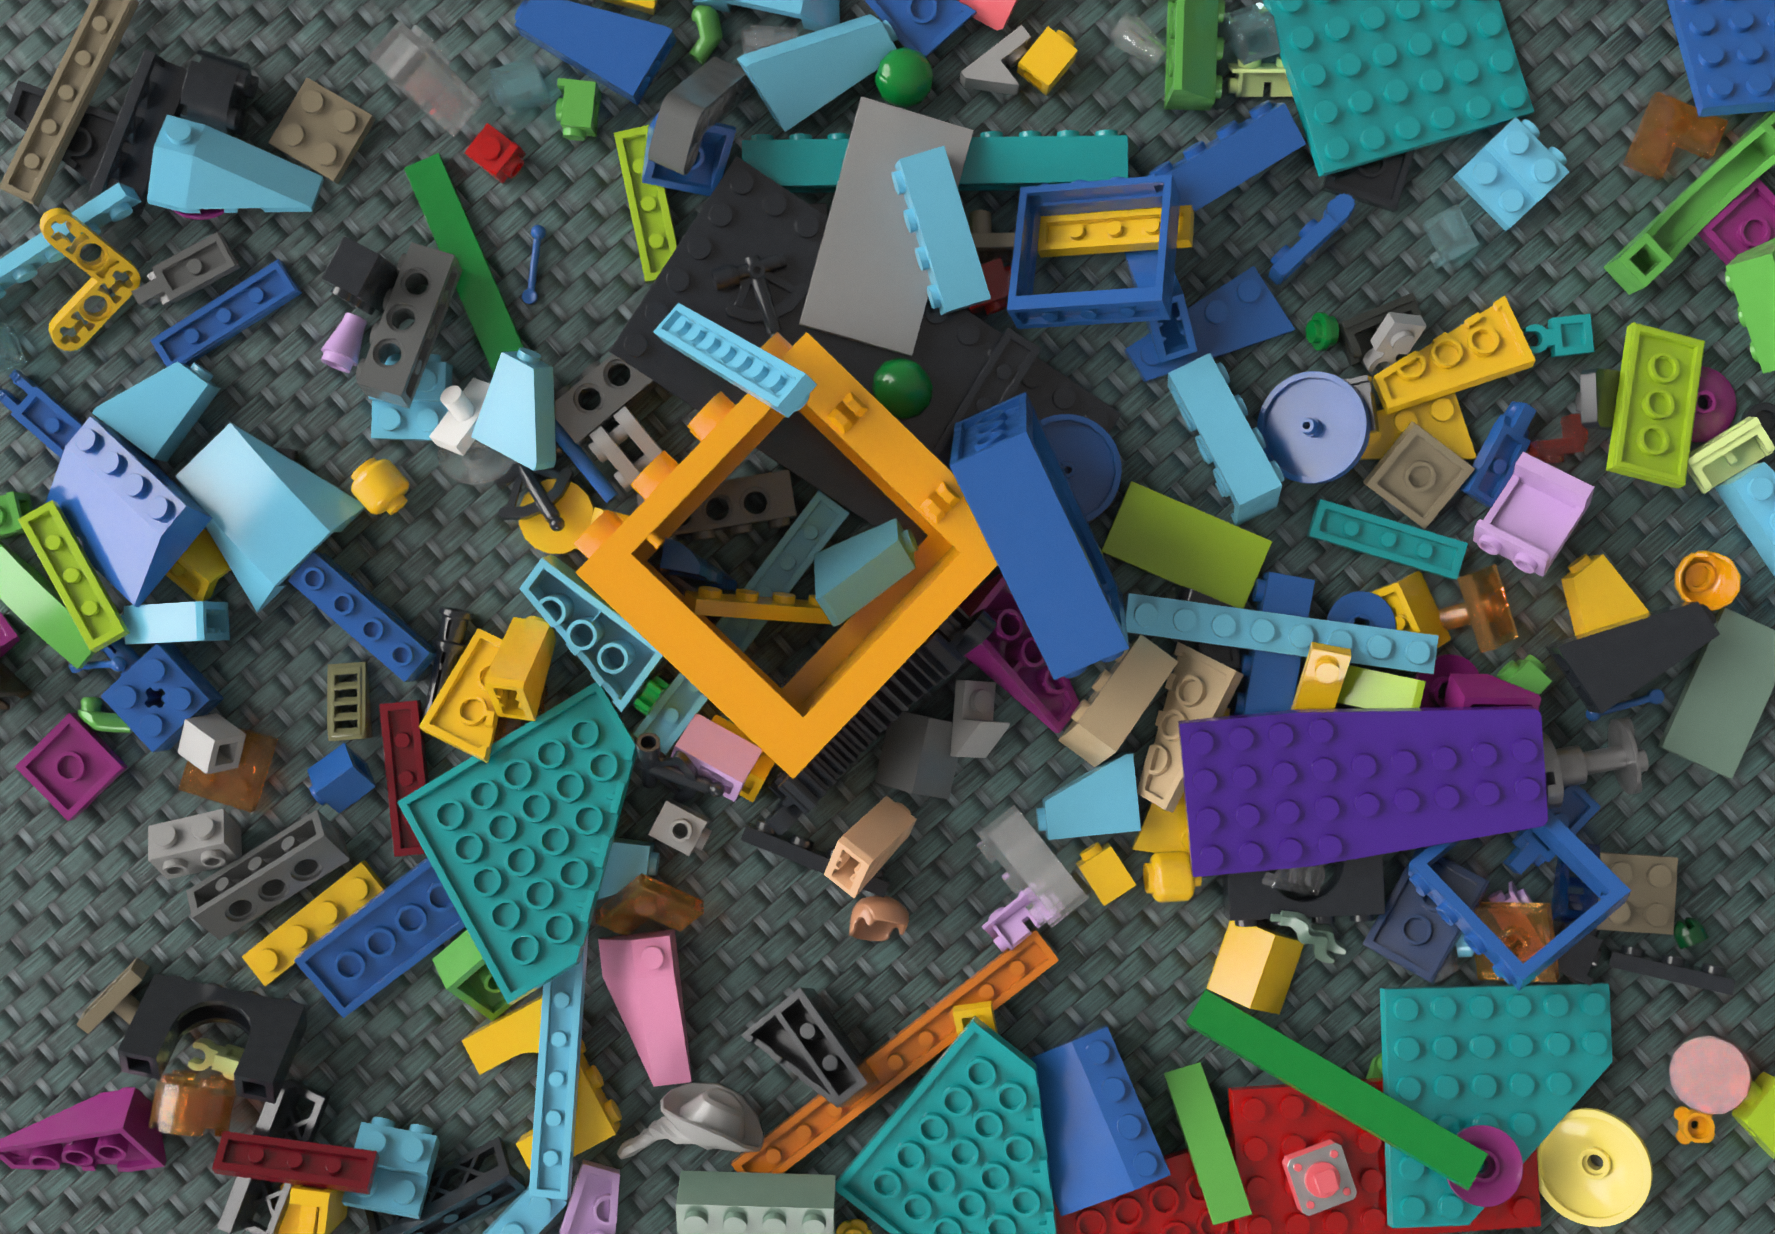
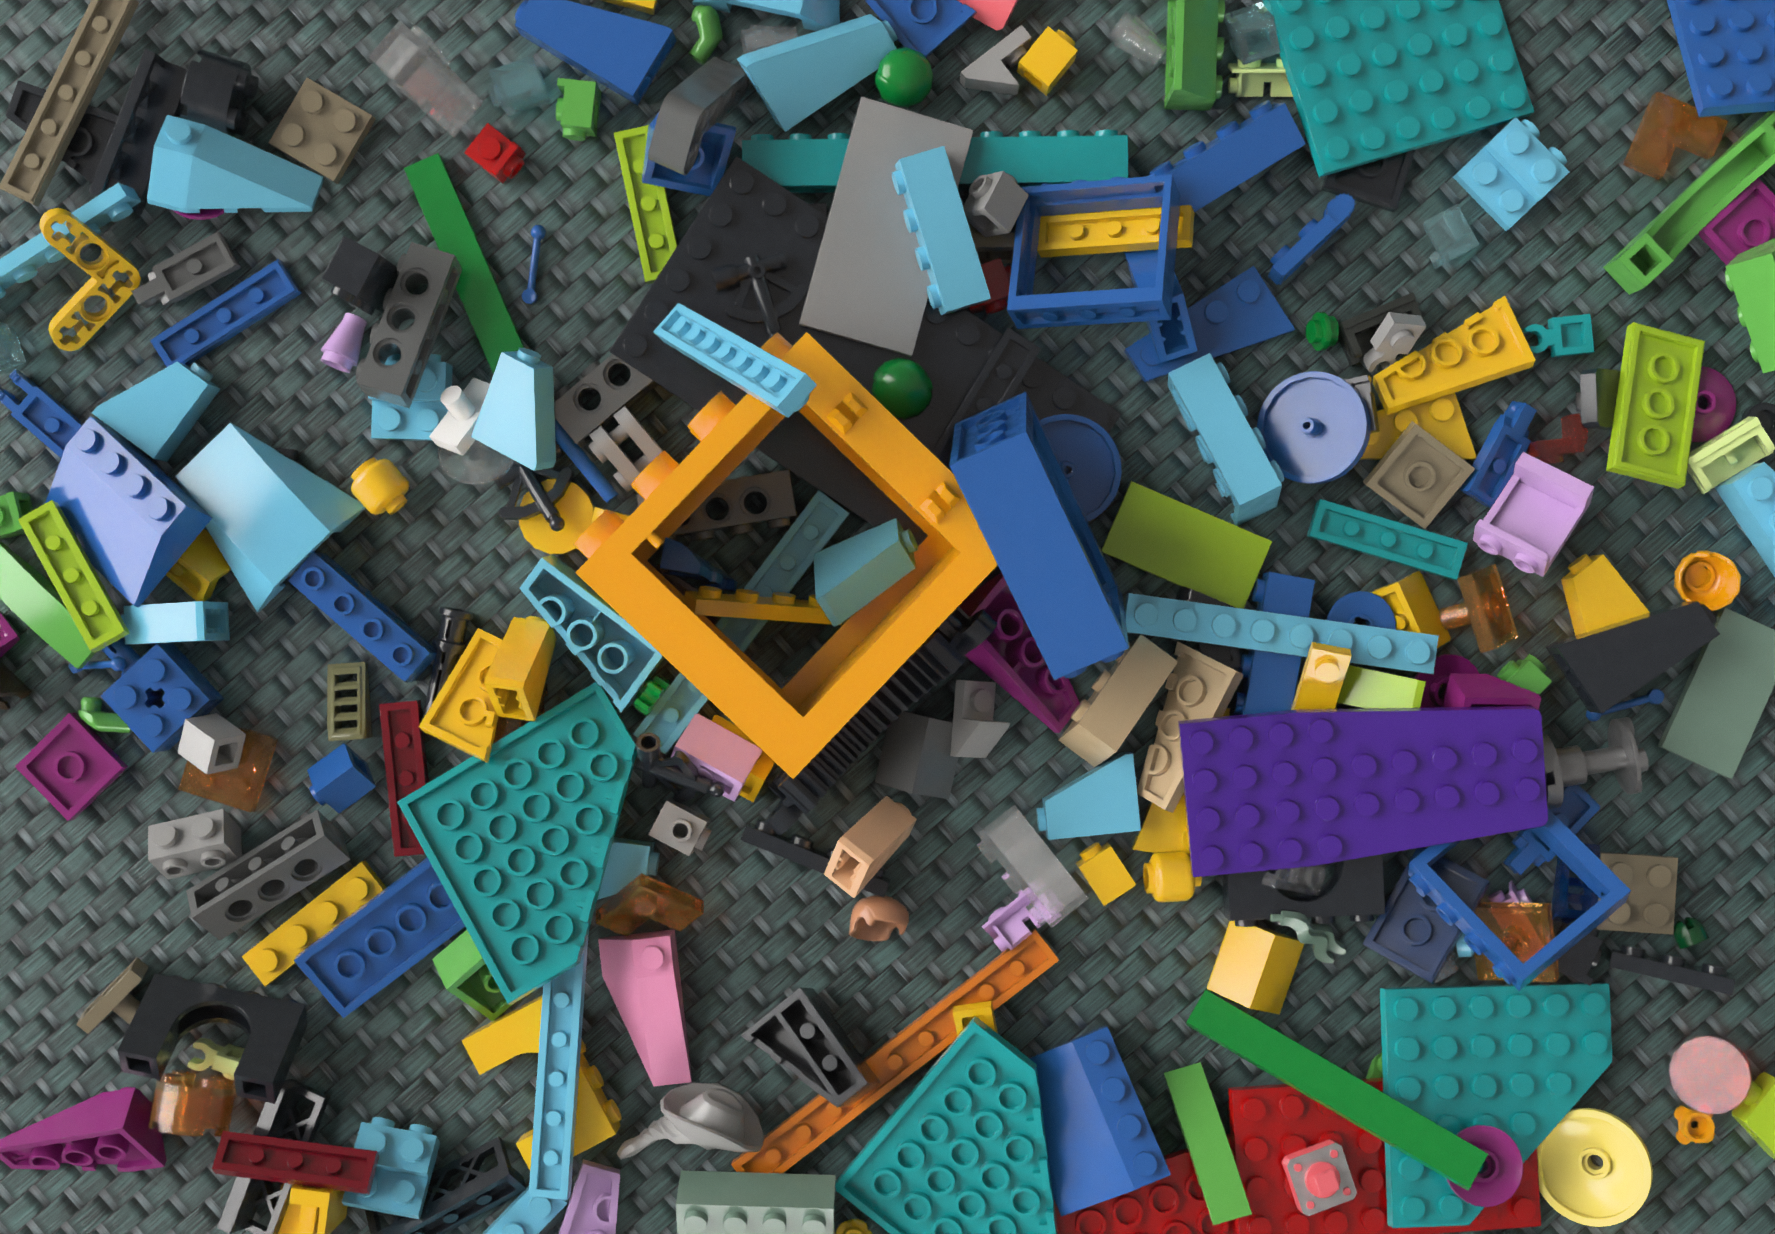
none -> light grey brick [963,171,1029,237]

